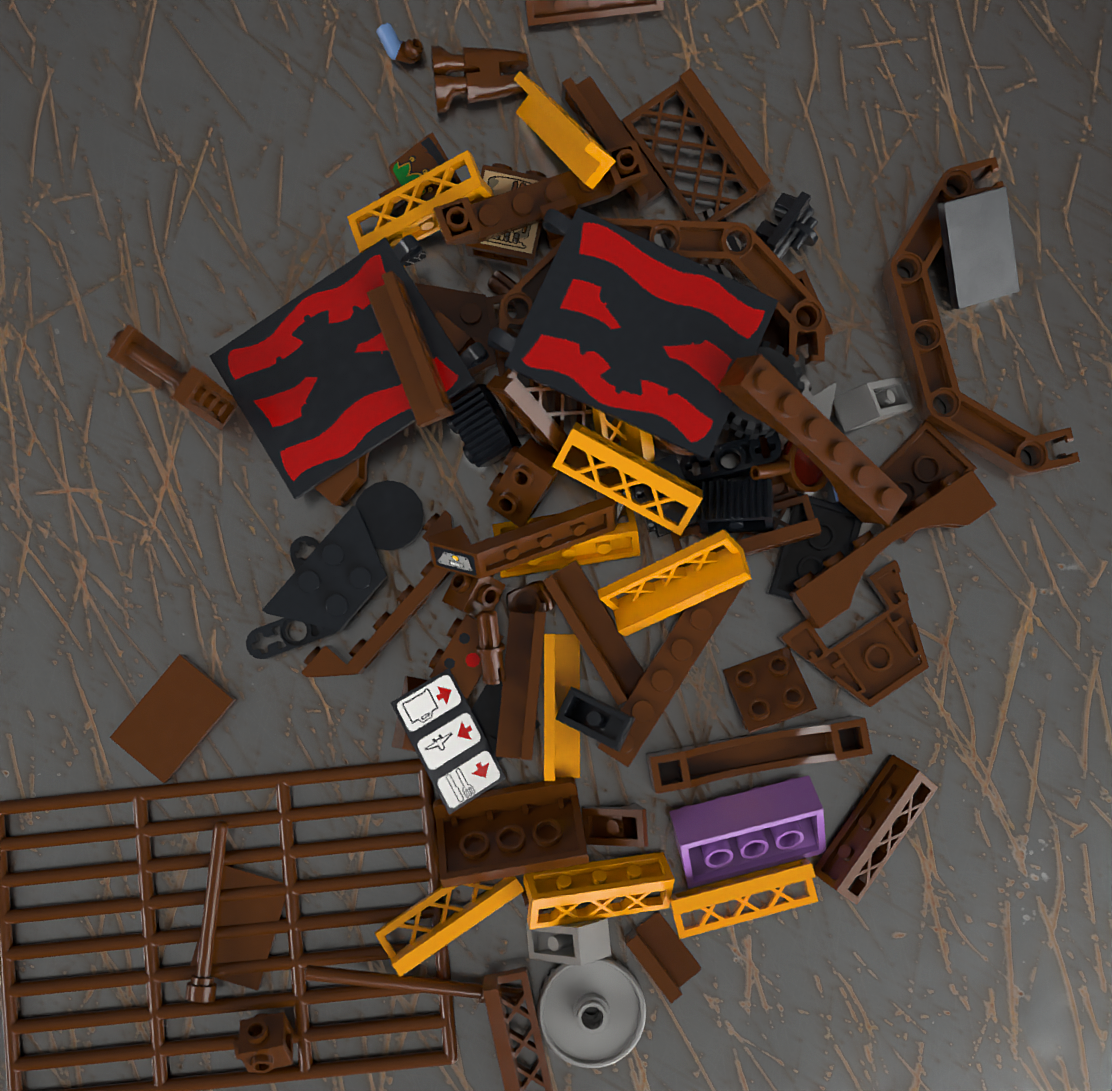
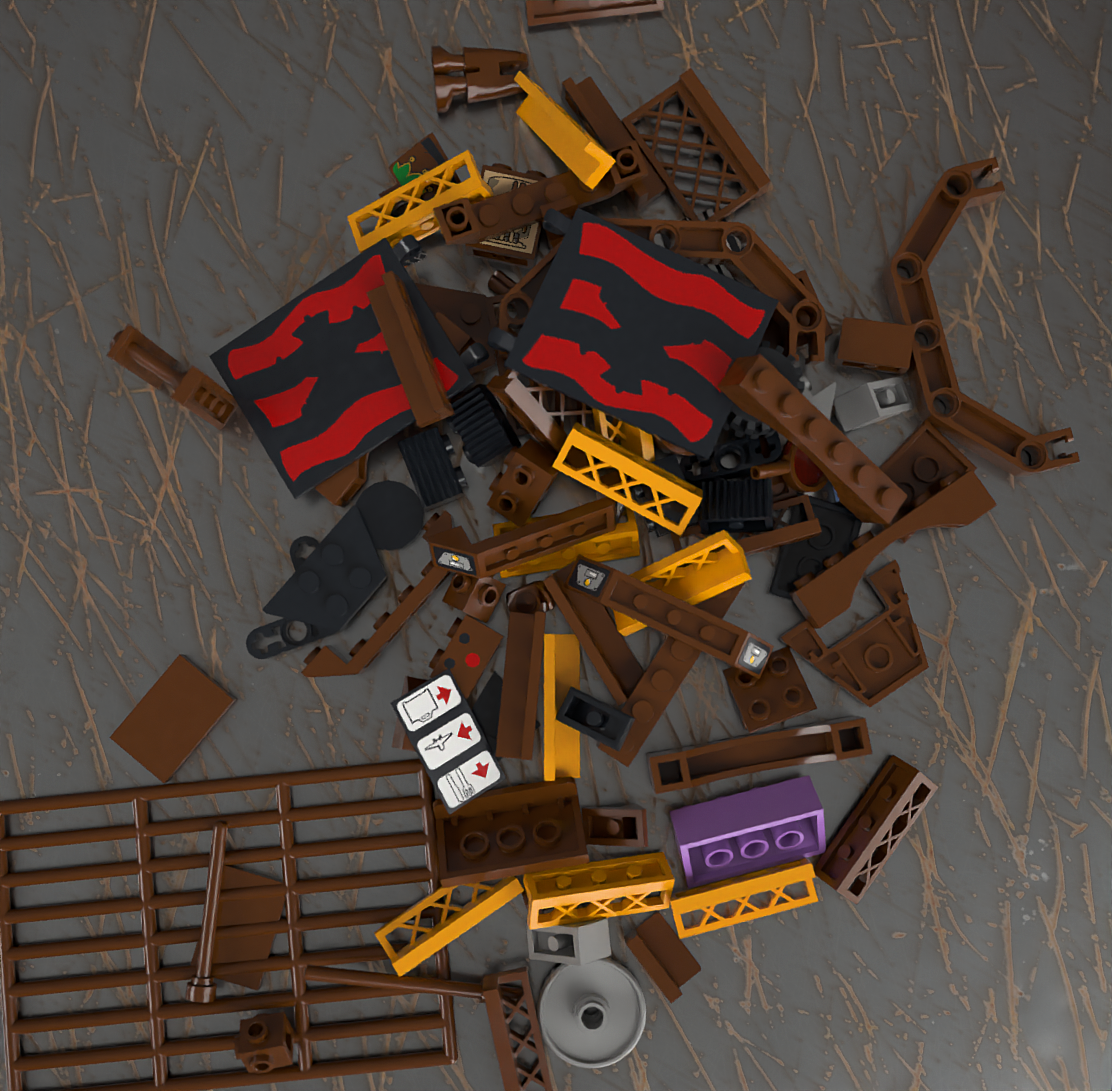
arm [376,23,423,64] -> none
reddish brown axle [476,610,506,685] -> none
black hips [755,191,819,260] -> none
tile [937,186,1020,309] -> none
none -> black brick [397,427,468,511]
none -> reddish brown slope [563,554,774,679]
none -> reddish brown panel [834,317,915,375]

